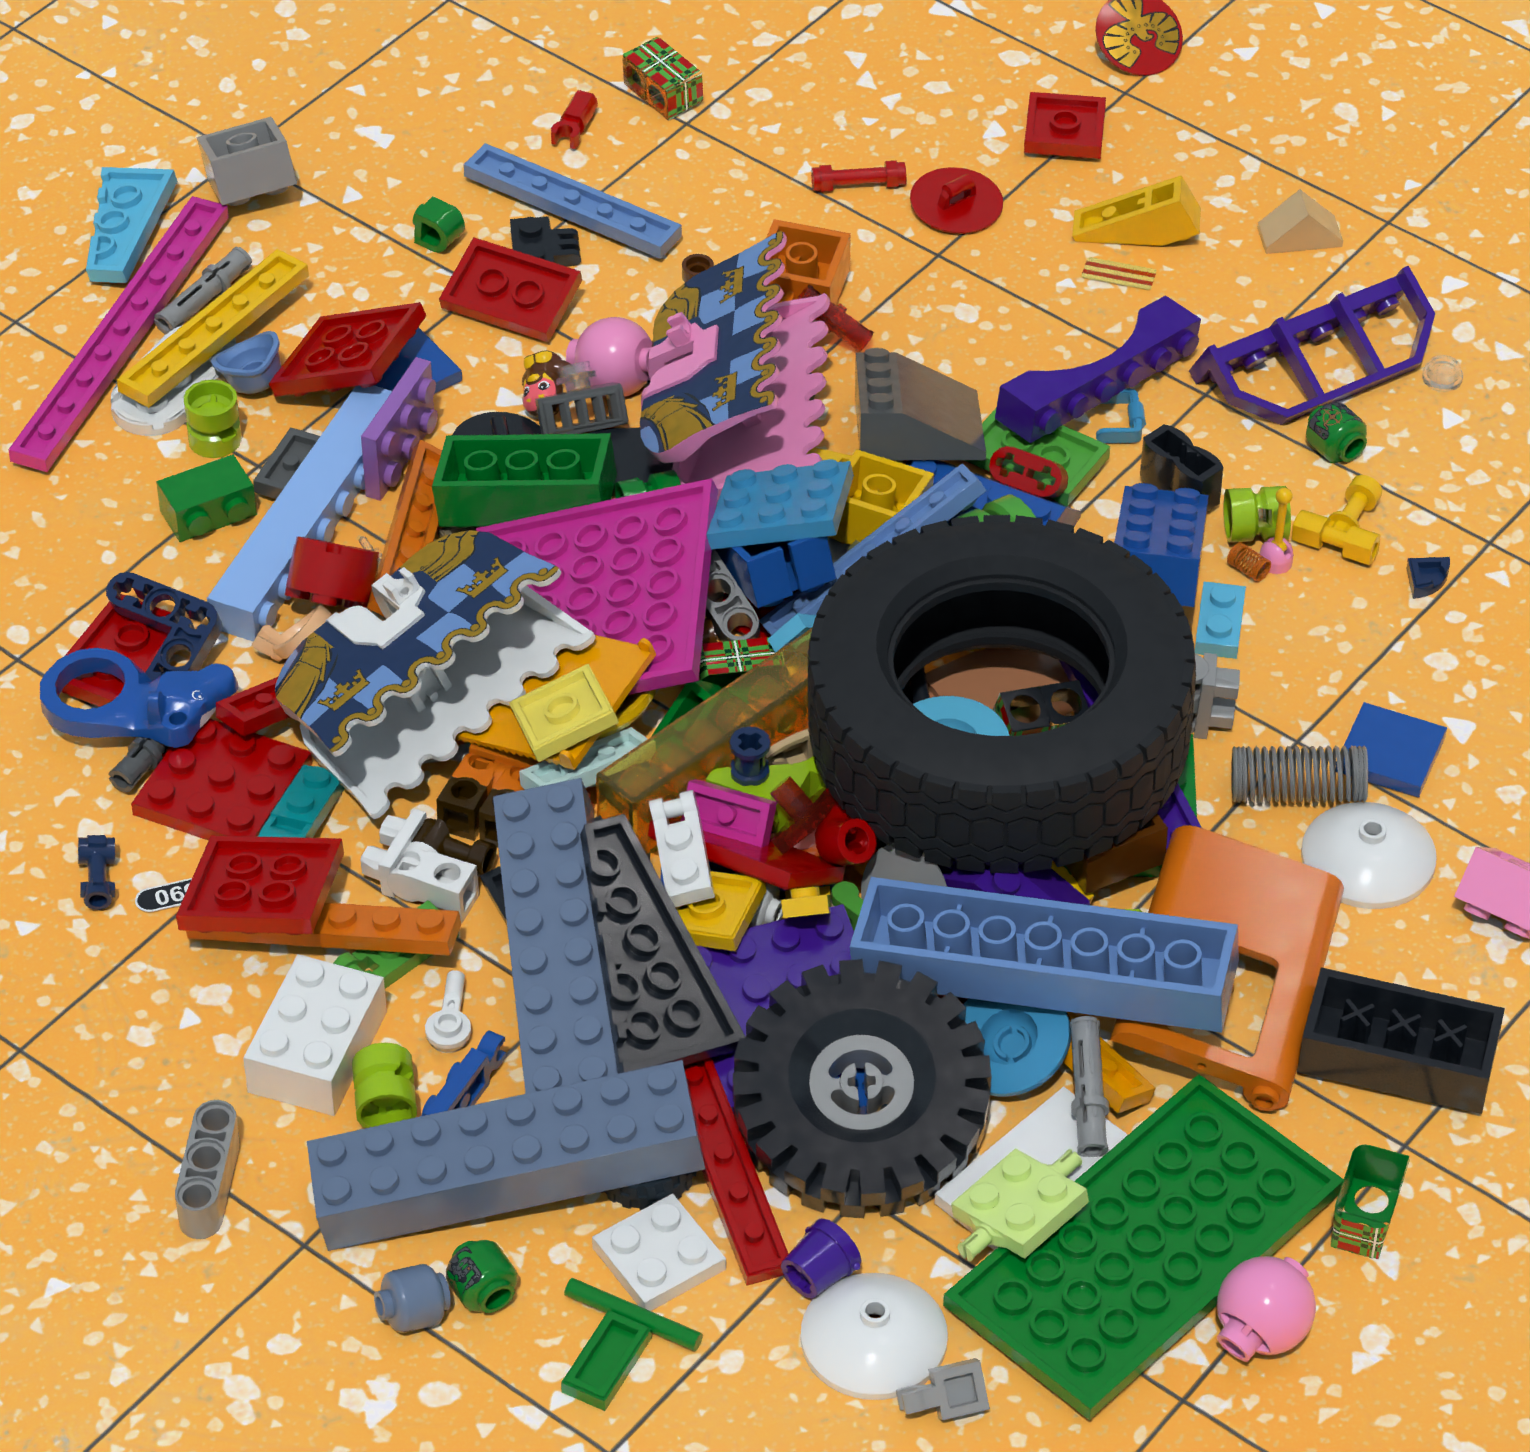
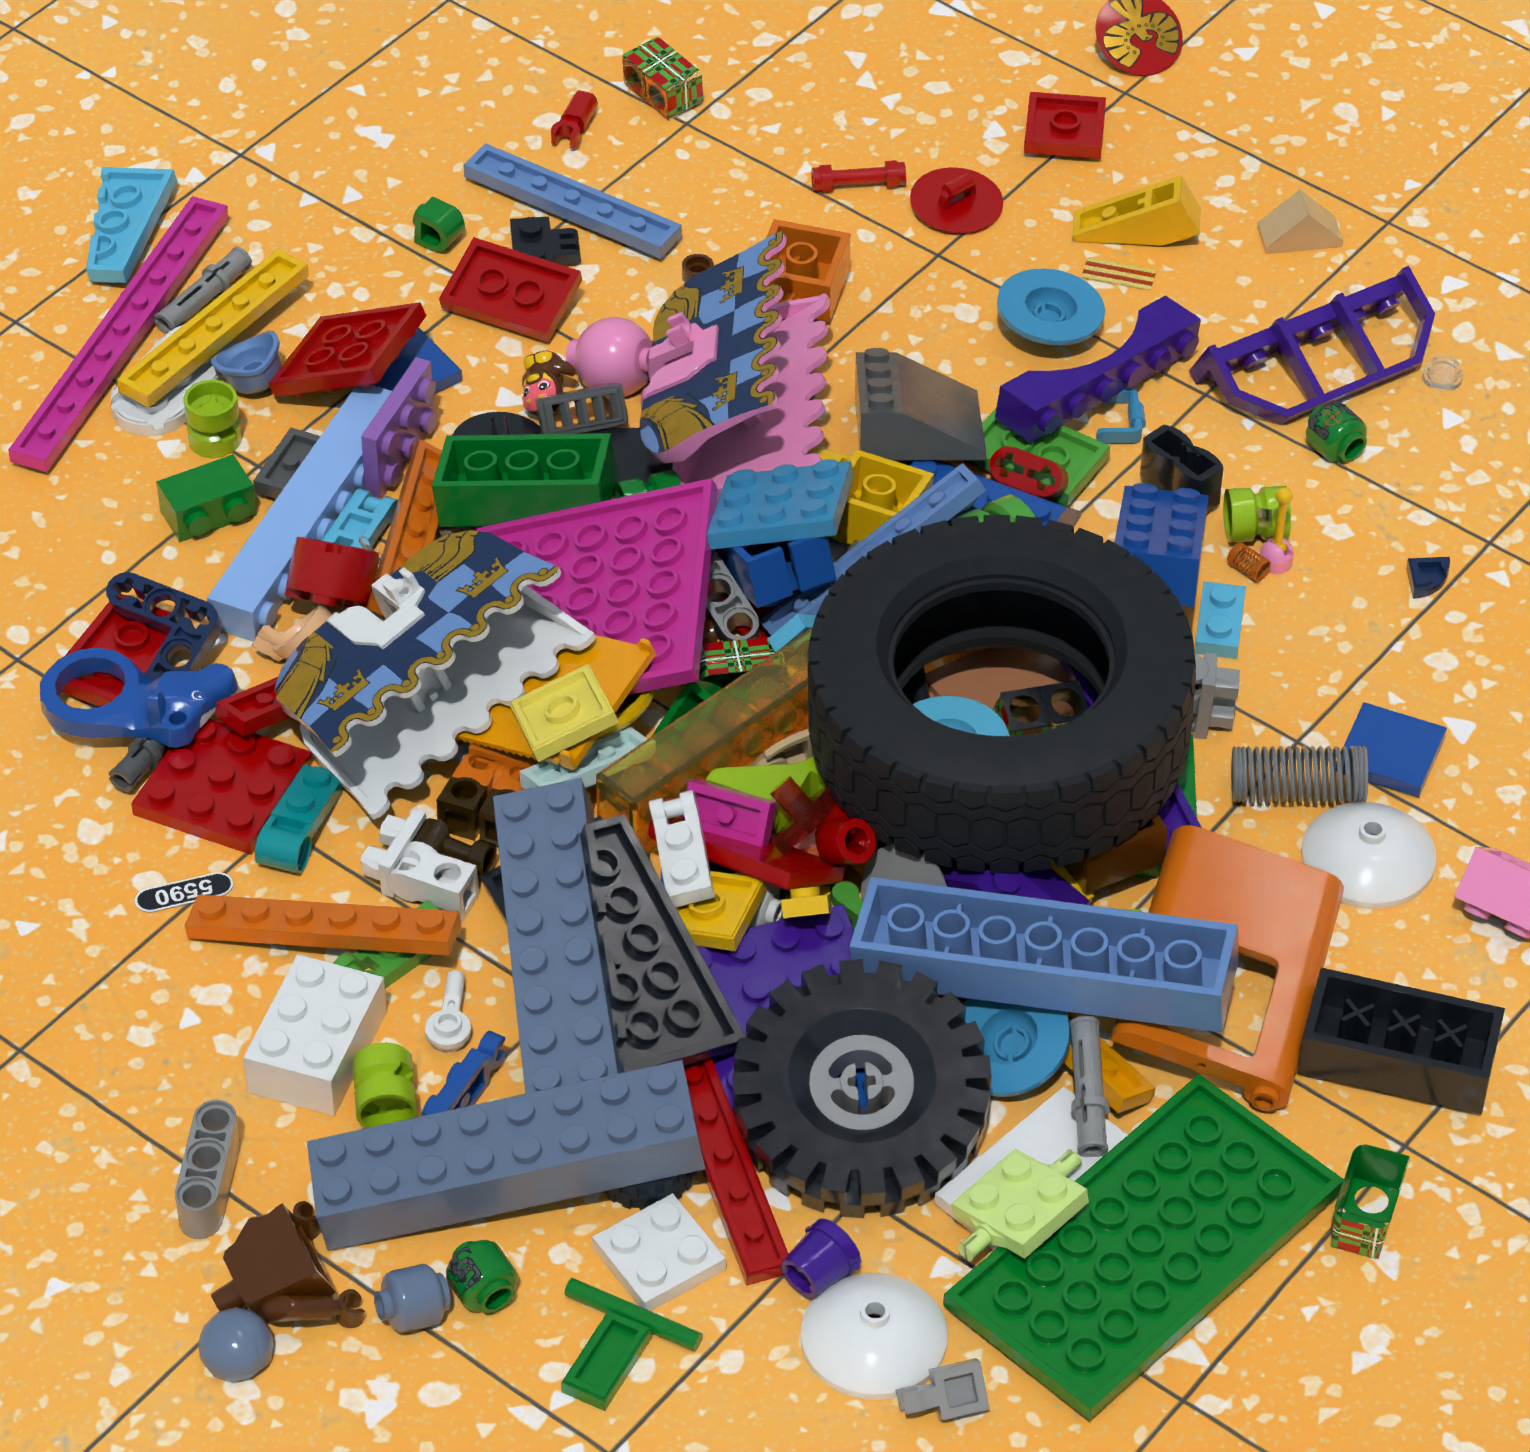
dark blue bar [78,835,115,910] -> none
red plate [176,835,344,935] -> none
light grey brick [196,117,297,206] -> none
clear plate [556,361,597,392] -> none
dark blue bush [730,726,770,786] -> none
clear red pin [797,284,874,352] -> none
bright pink brick [1217,1256,1316,1362] -> none
yellow bar [1292,475,1382,565] -> none
none -> sand blue hair [199,1307,274,1382]
none -> reddish brown torso [211,1201,365,1328]
none -> medium azure plate [322,488,398,550]
none -> dark azure hat [997,268,1105,345]

